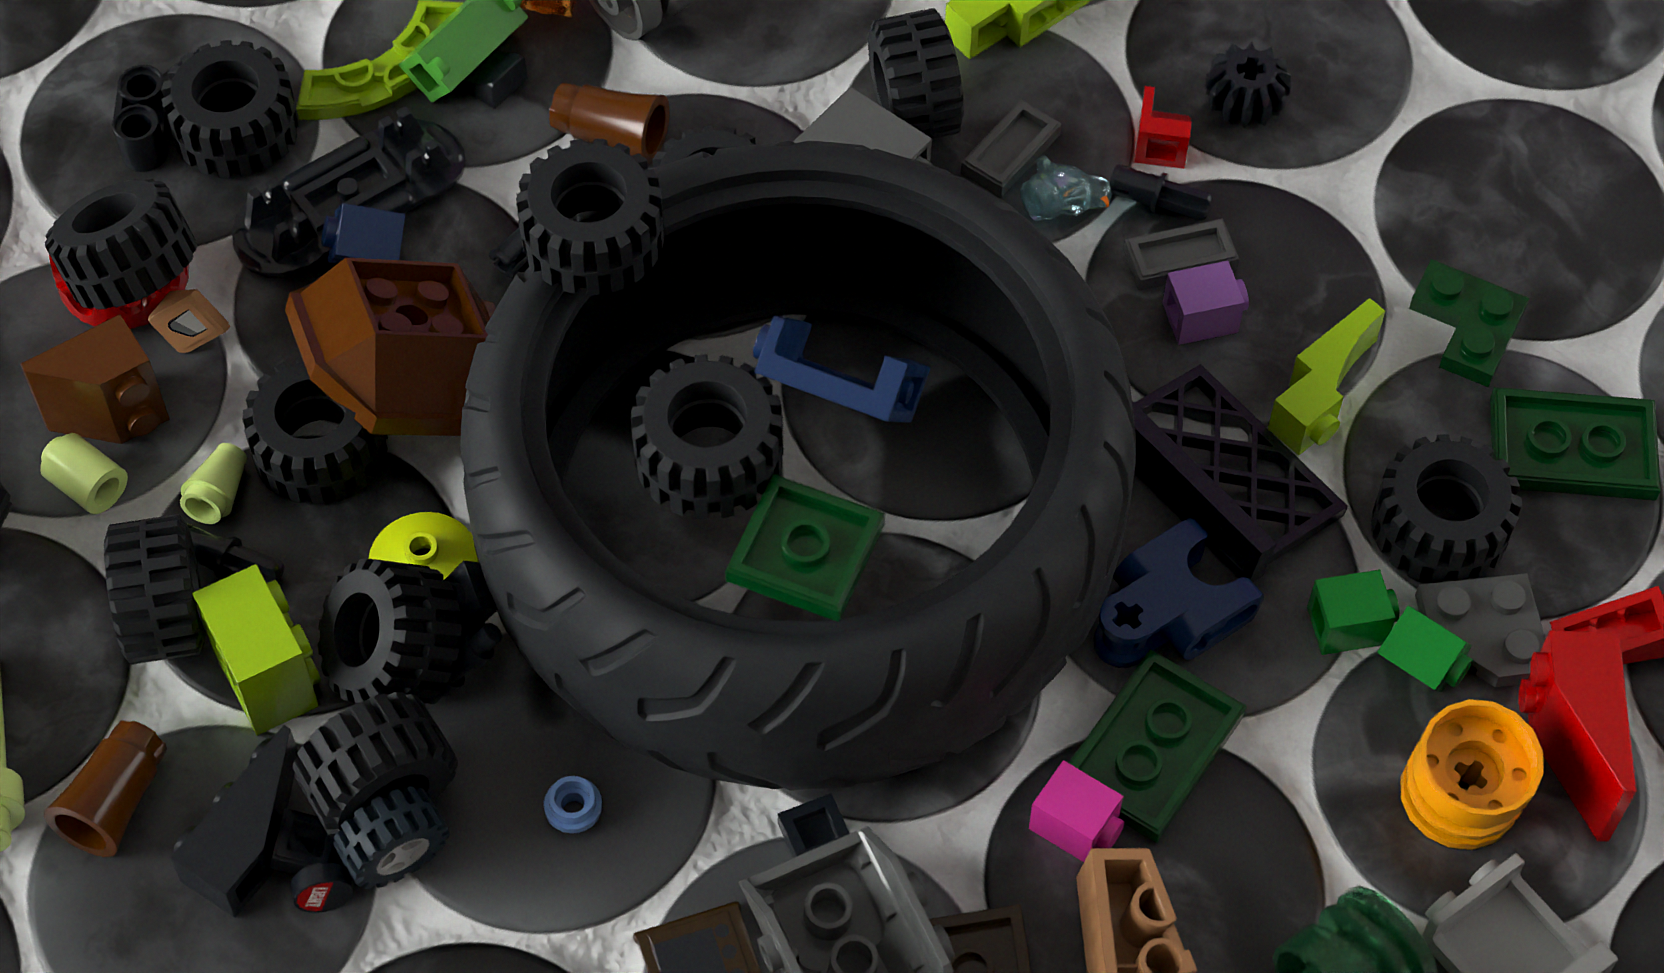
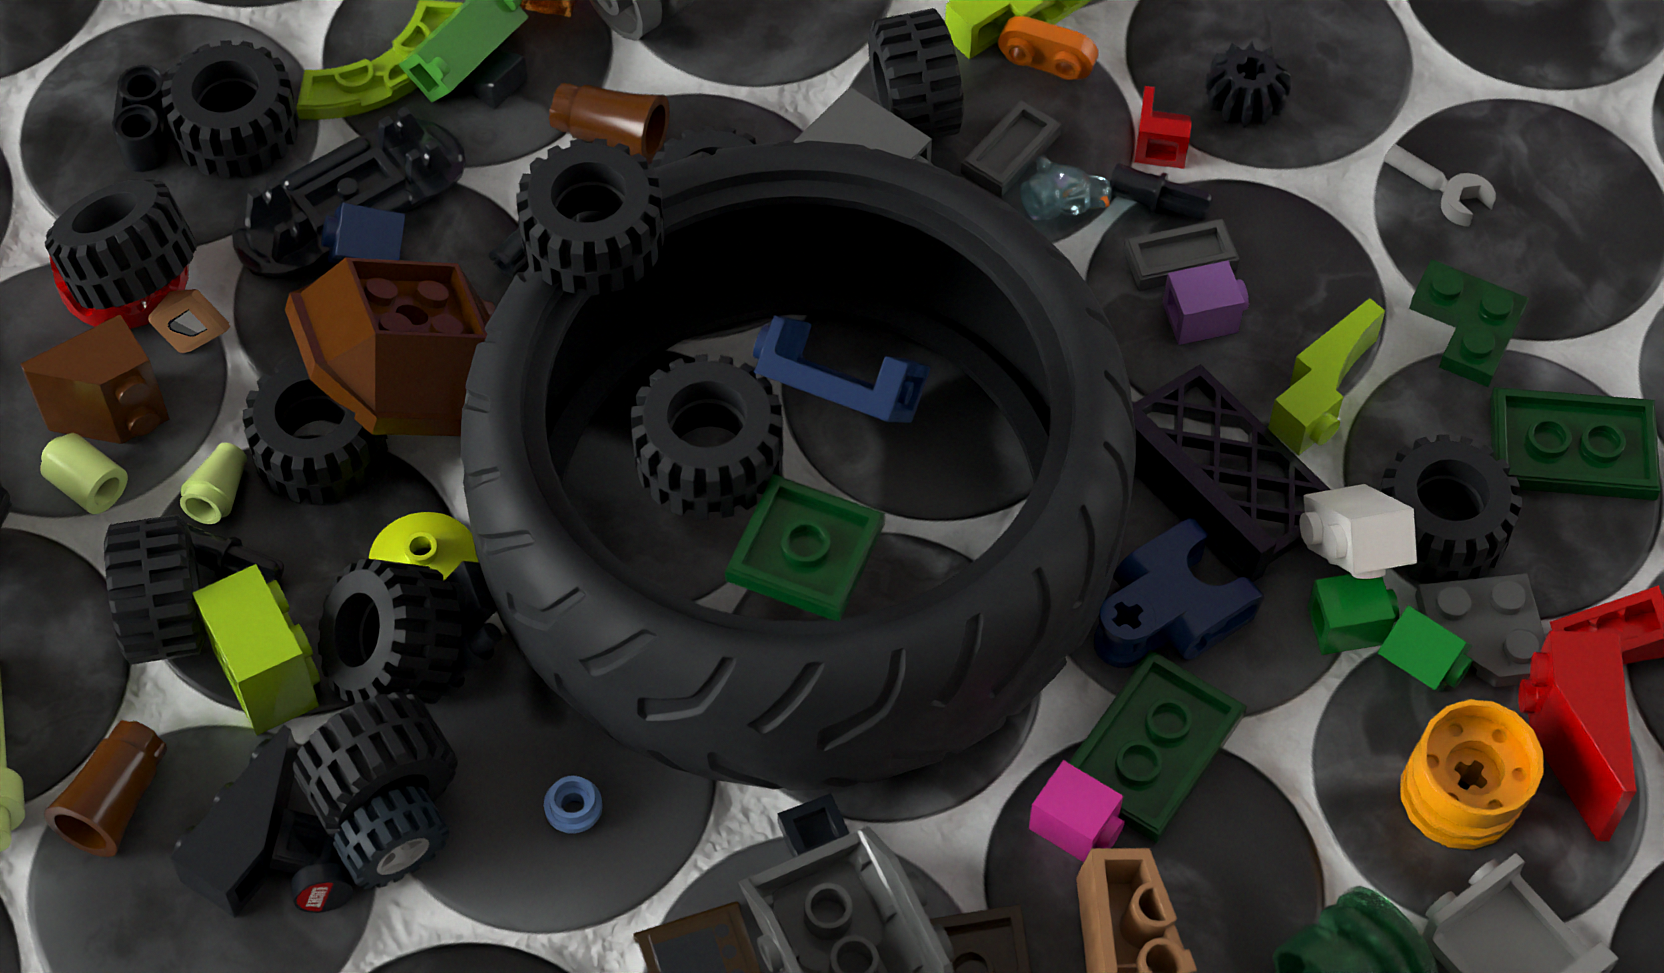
none -> orange plate [998,16,1099,80]
none -> white brick [1300,484,1417,579]
none -> light grey piece [1384,144,1496,226]

